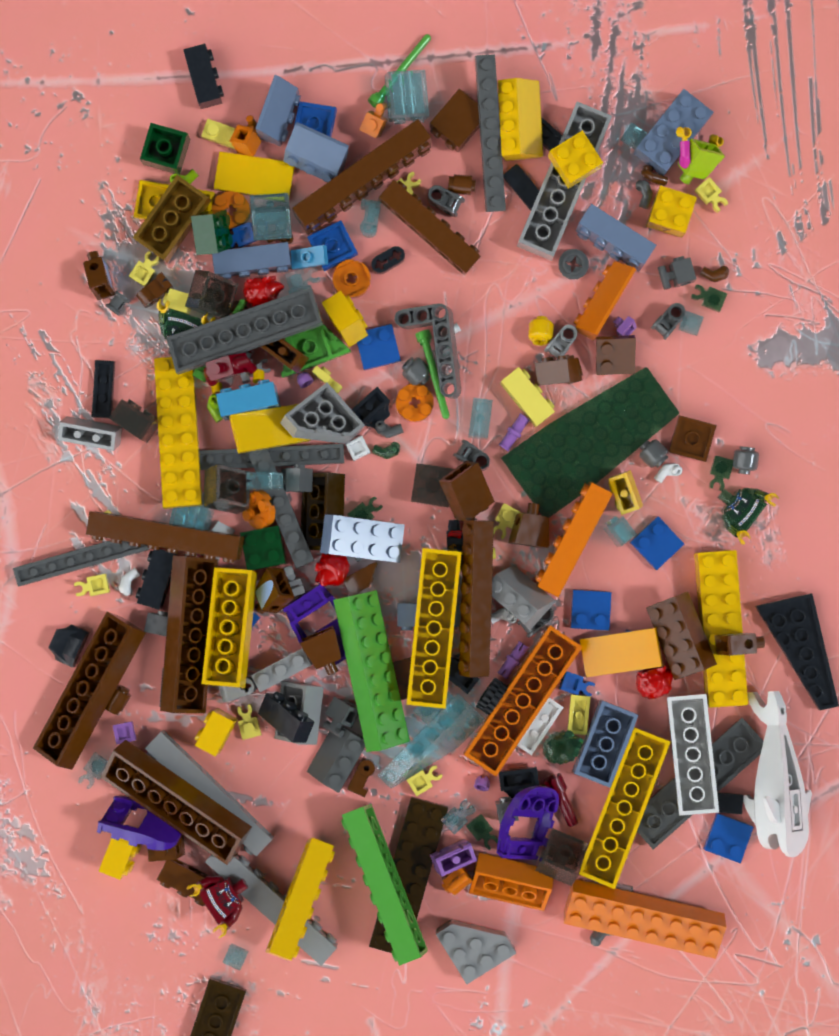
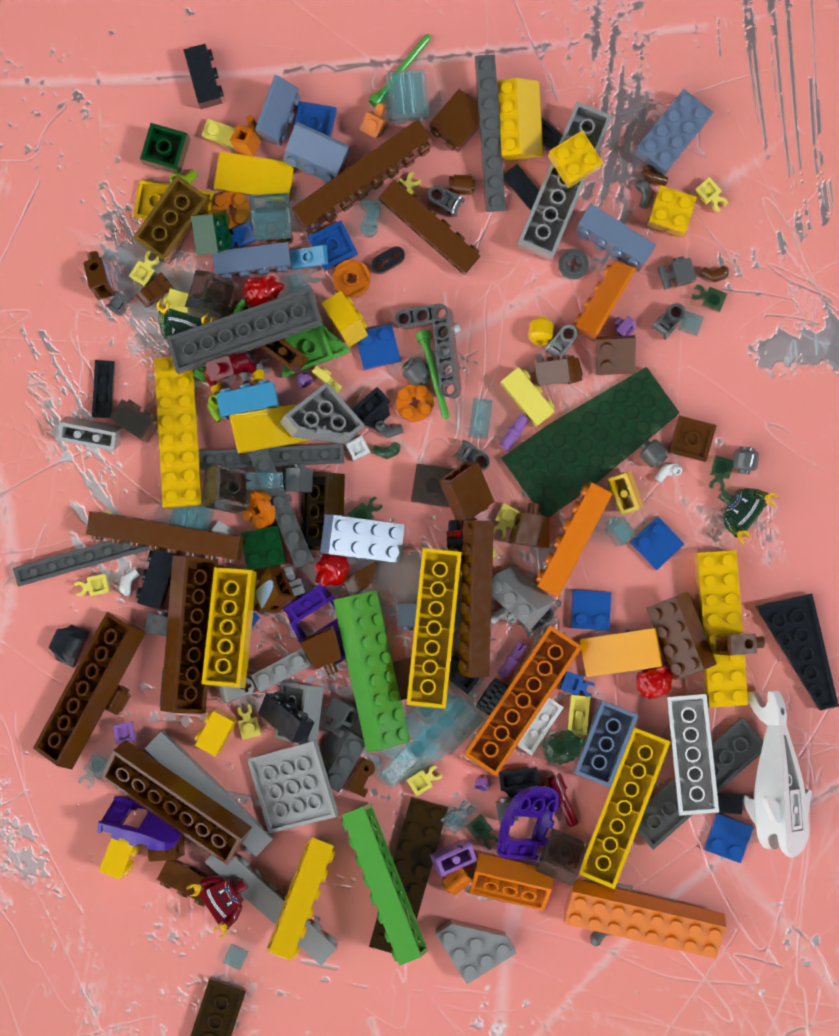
clear light blue tile [620,123,647,150] -> none
lime torso [676,127,725,184] -> none
none -> light grey plate [247,740,339,833]

